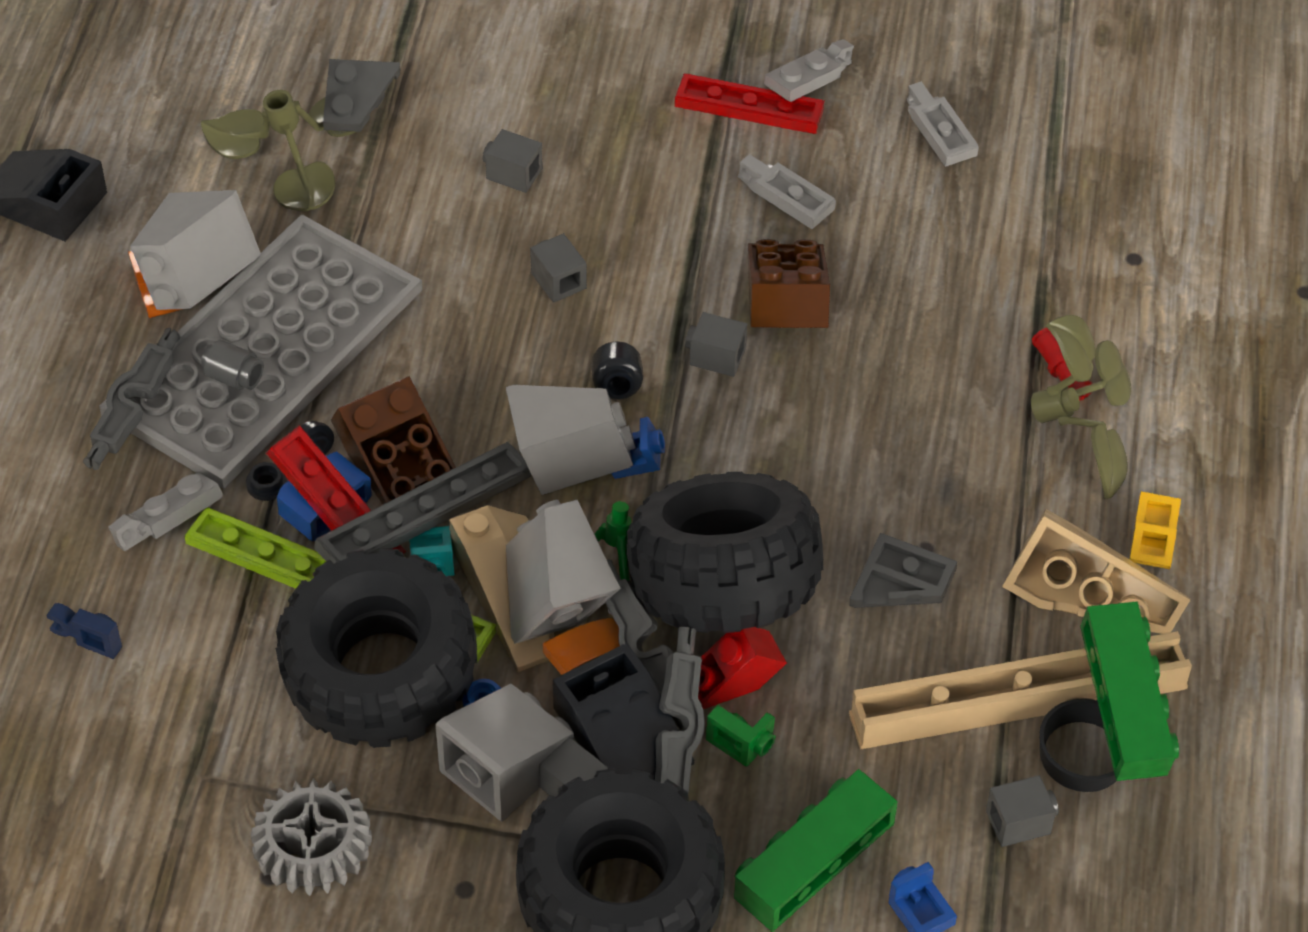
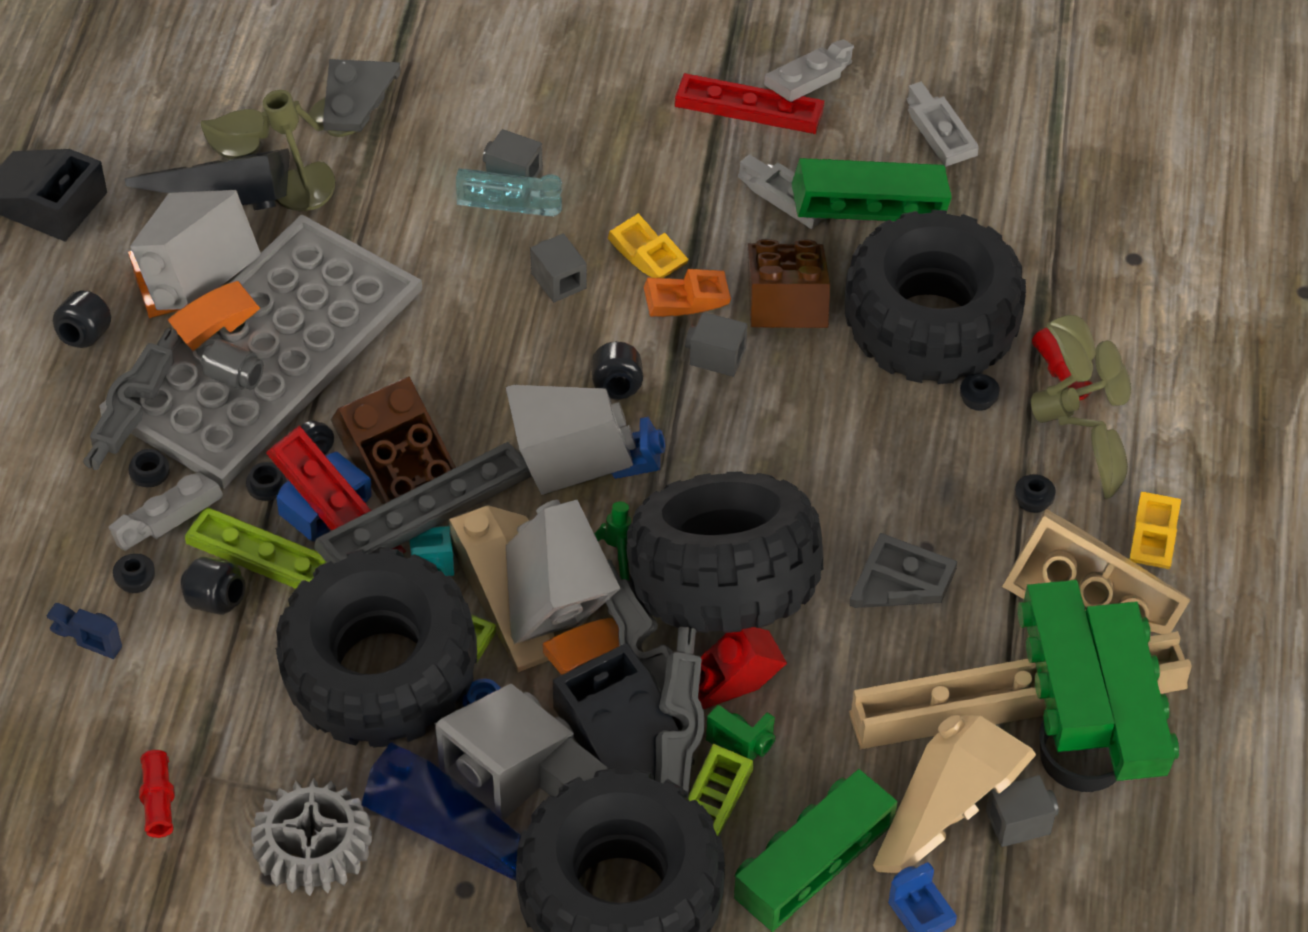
none -> black head [52,290,112,348]
none -> black plate [113,553,155,593]
none -> black wedge [125,148,290,210]
none -> black plate [128,449,170,488]
none -> red pin [139,750,175,838]
none -> orange slope [168,281,261,351]
none -> black head [181,557,246,615]
none -> clear blue wedge [361,743,521,881]
none -> clear light blue plate [456,168,562,216]
none -> yellow slope [607,213,689,278]
none -> orange slope [644,269,731,317]
none -> lime slope [688,744,753,836]
none -> green brick [791,158,952,221]
none -> black tyre [845,210,1026,384]
none -> tan wedge [873,715,1036,873]
none -> black plate [960,373,1000,411]
none -> black plate [1015,474,1056,513]
none -> green brick [1018,580,1115,752]

